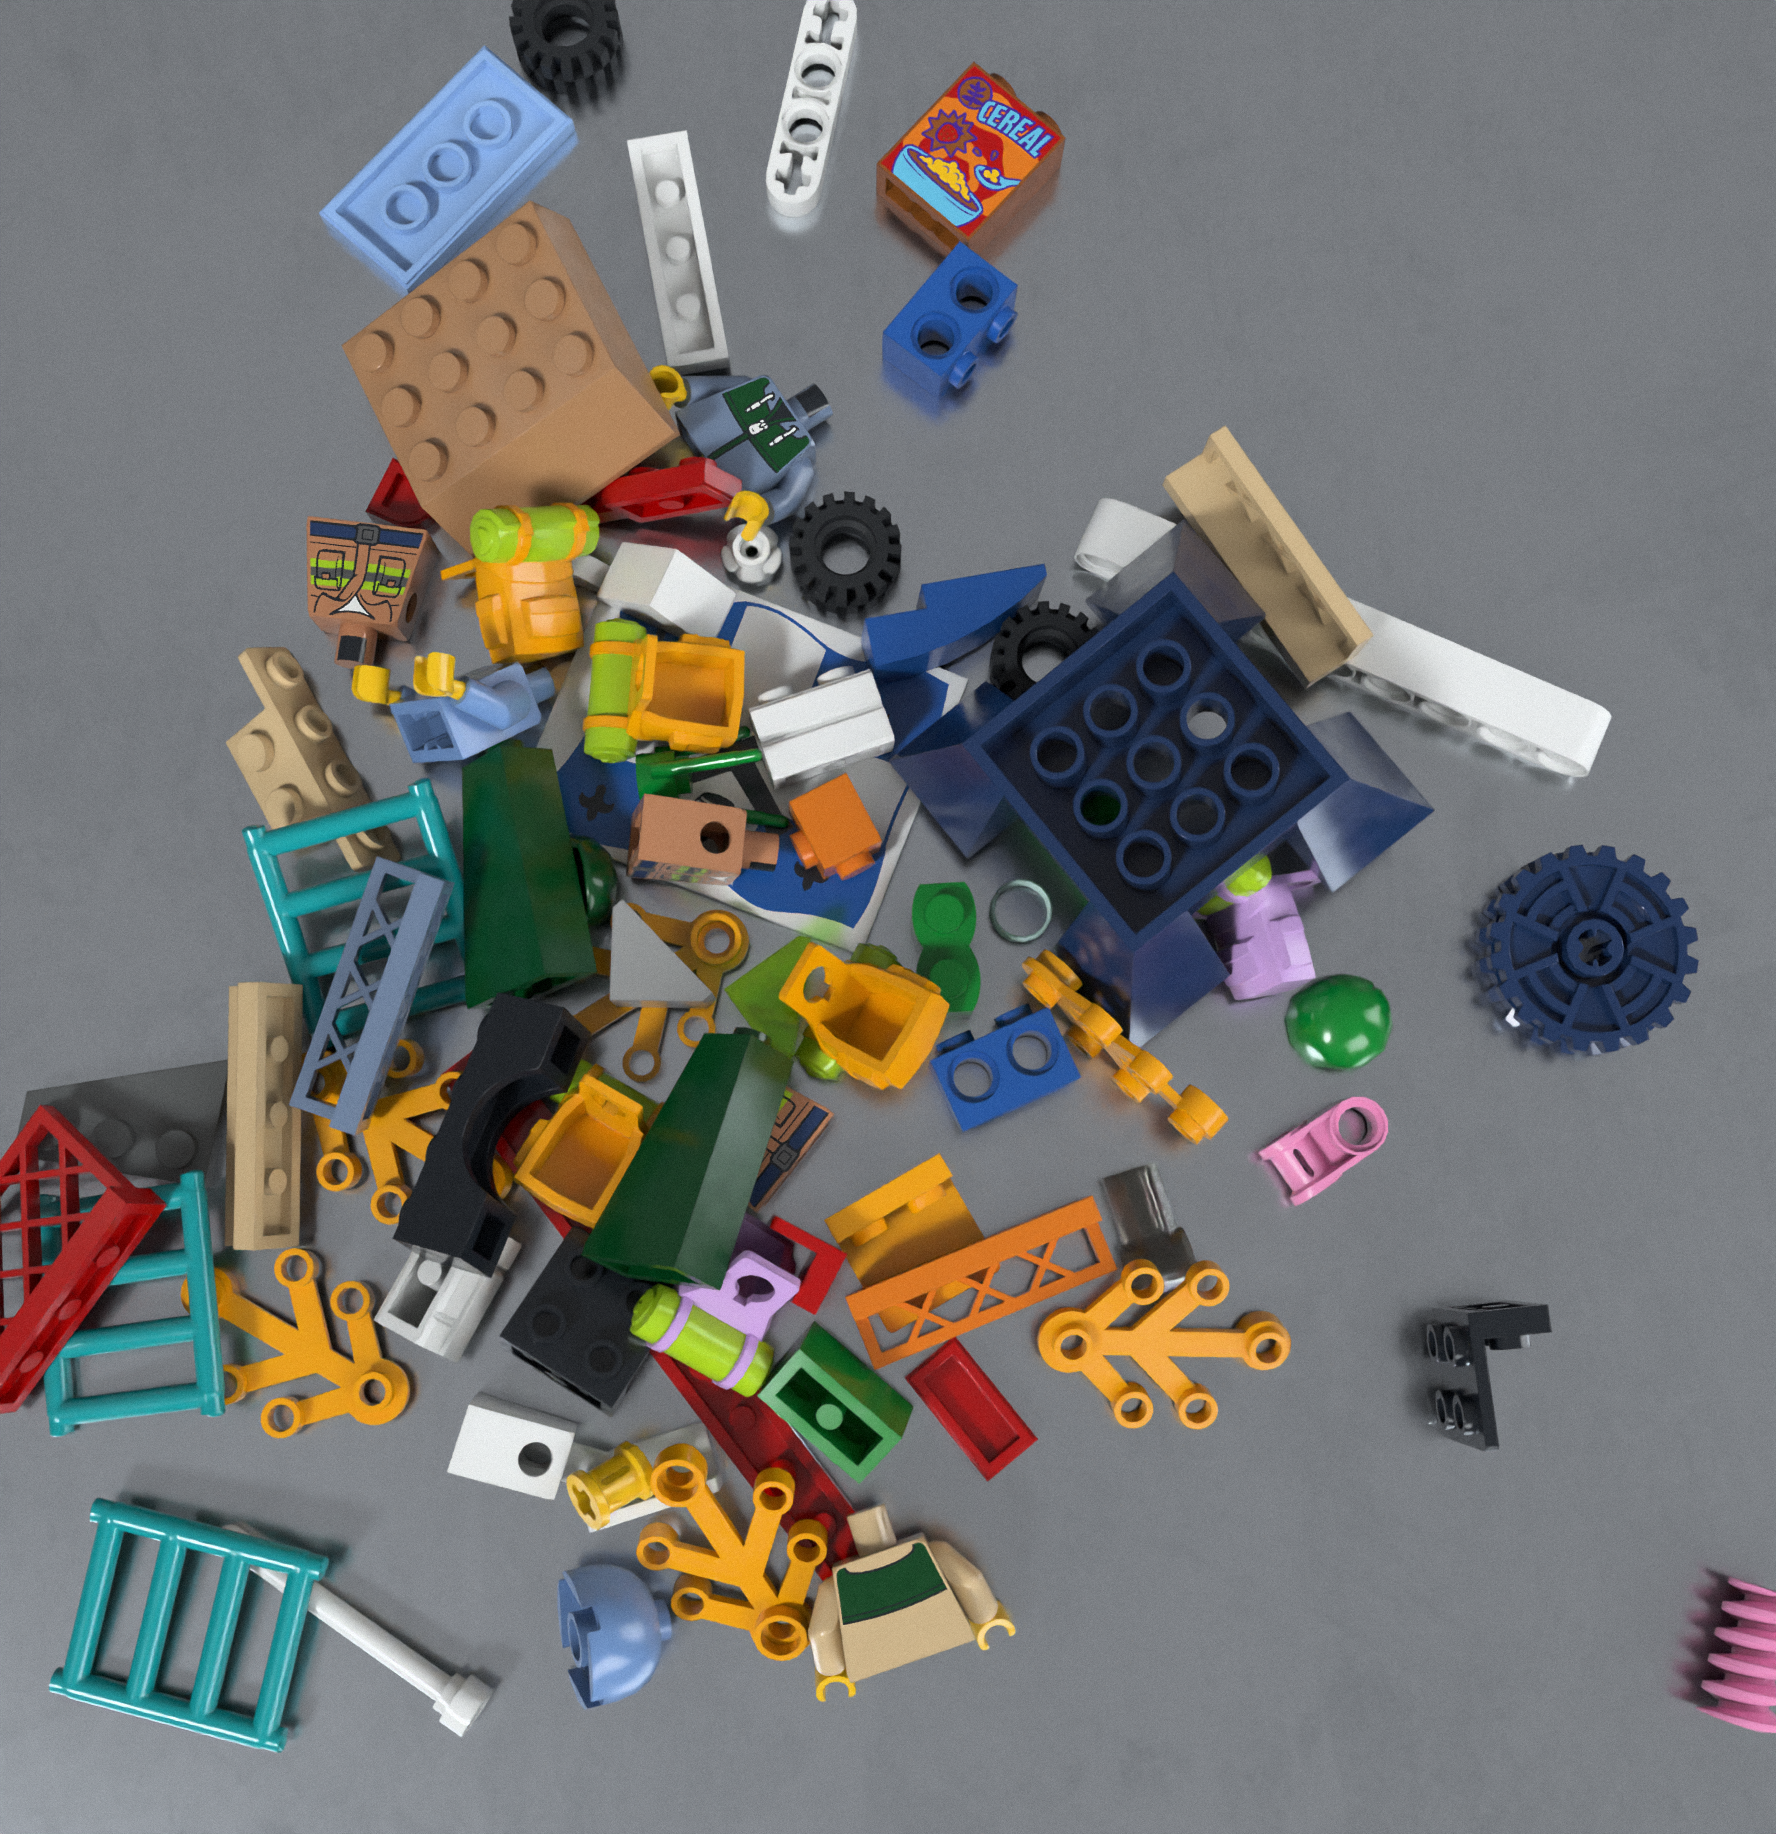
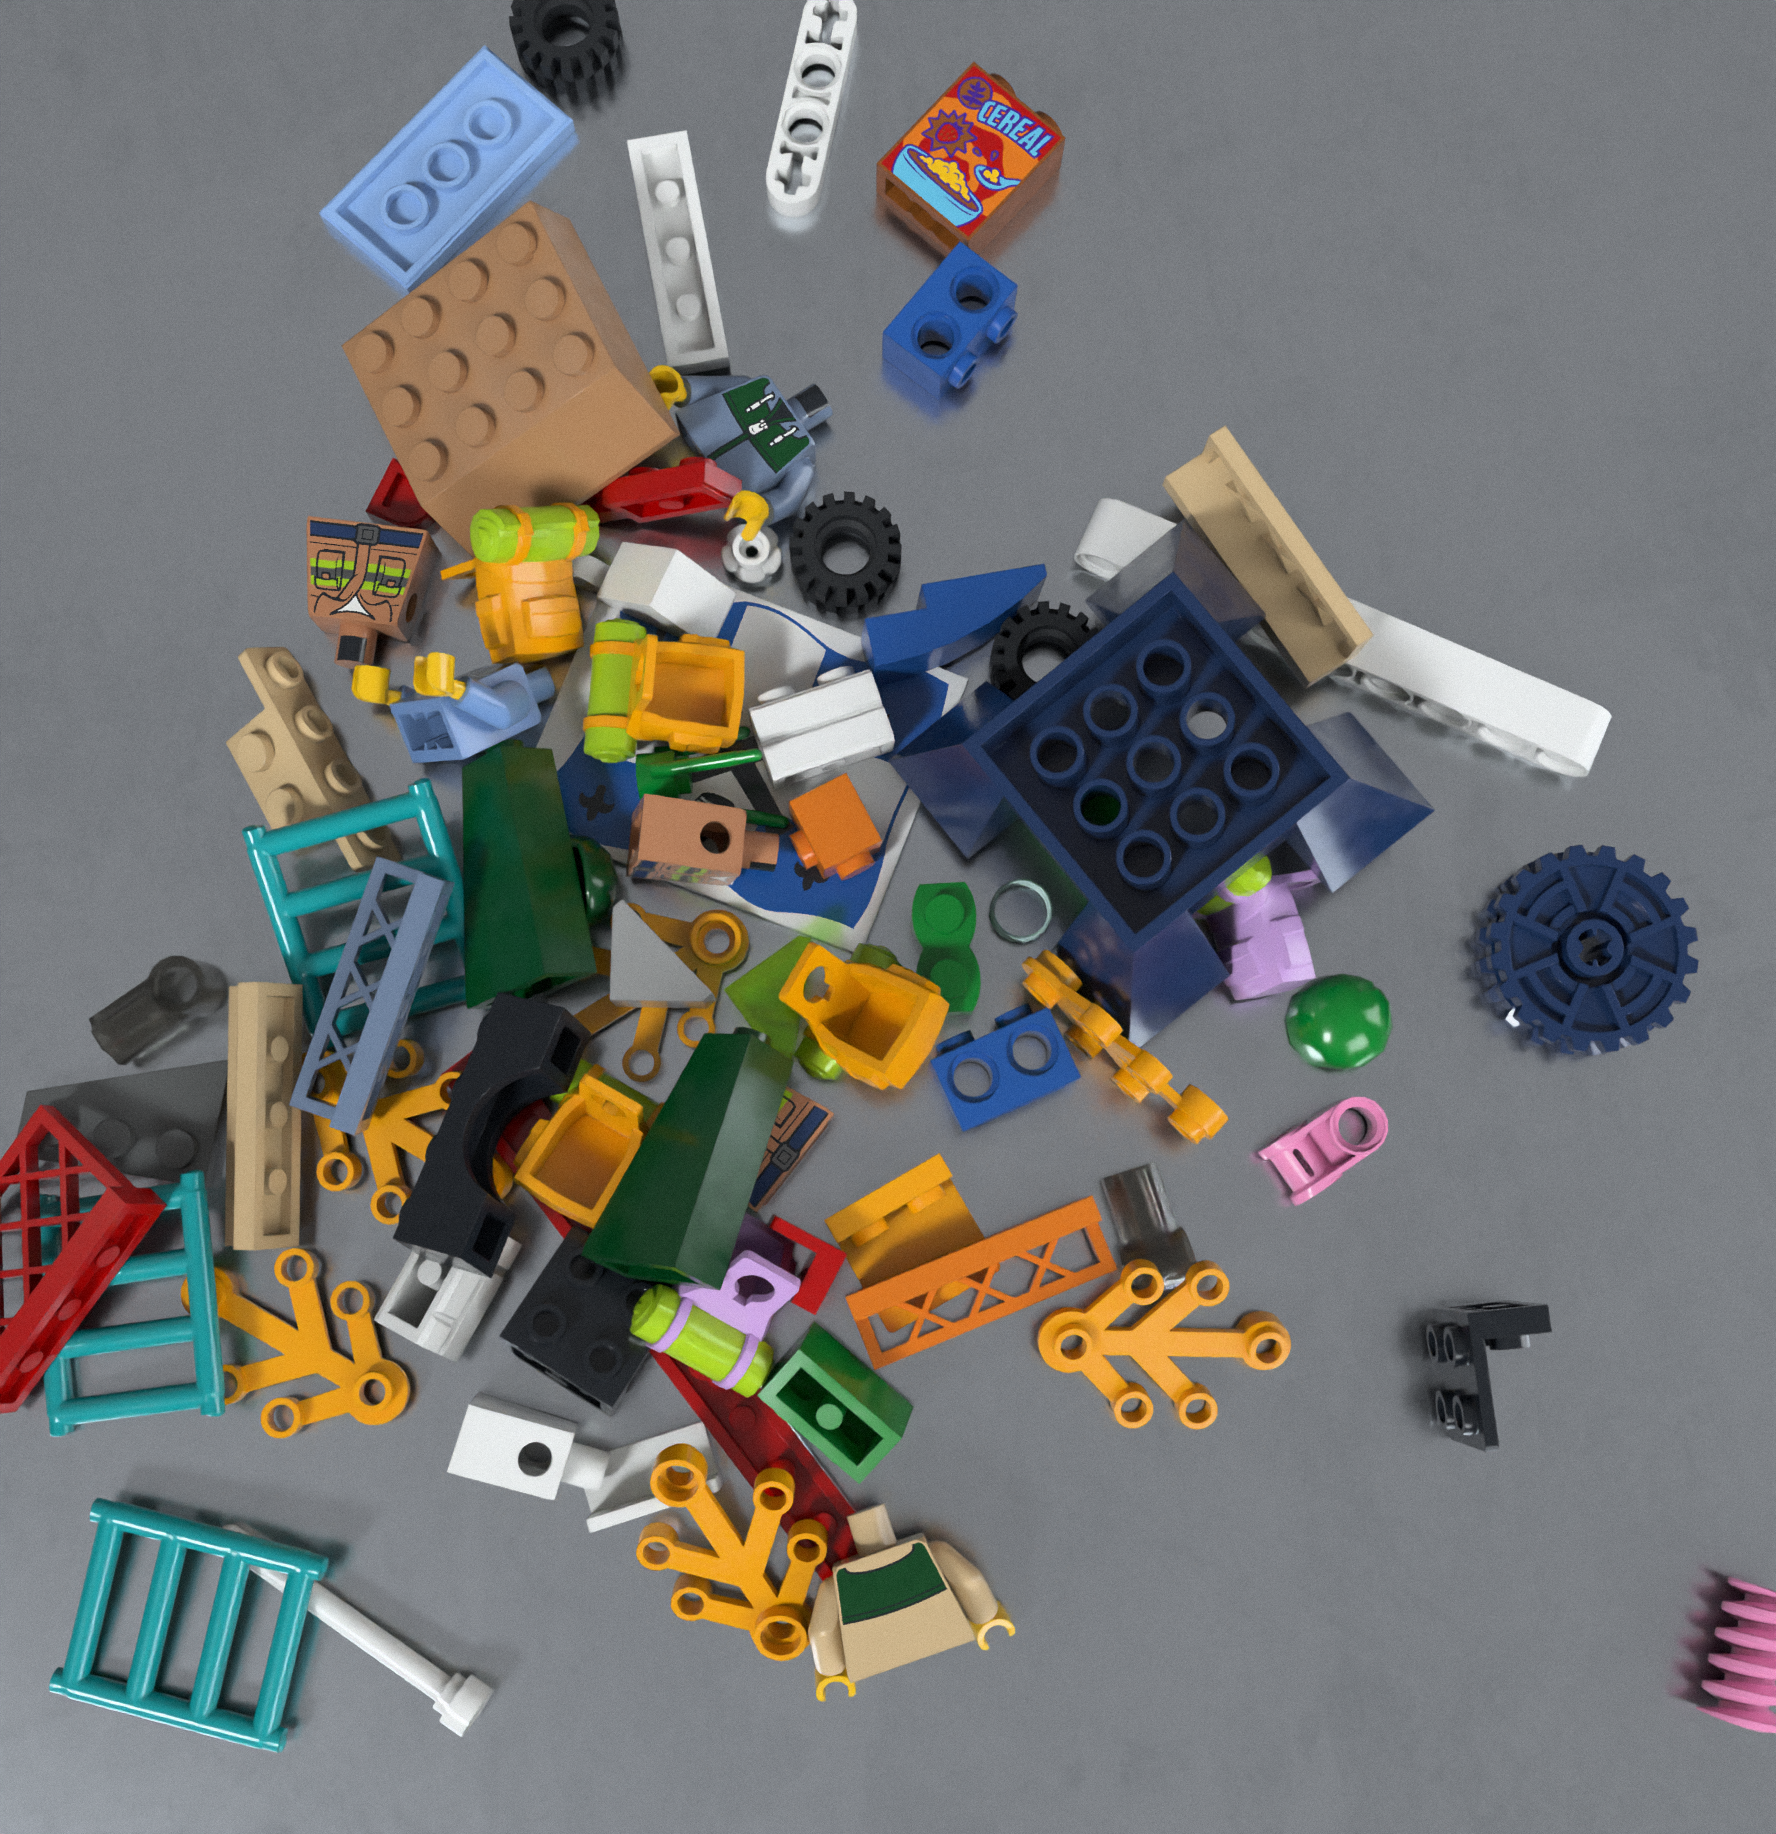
medium blue cylinder [557,1564,672,1710] -> none
yellow bush [566,1441,654,1530] -> none
red tile [904,1337,1038,1482] -> none
none -> clear smoke piece [89,956,227,1065]

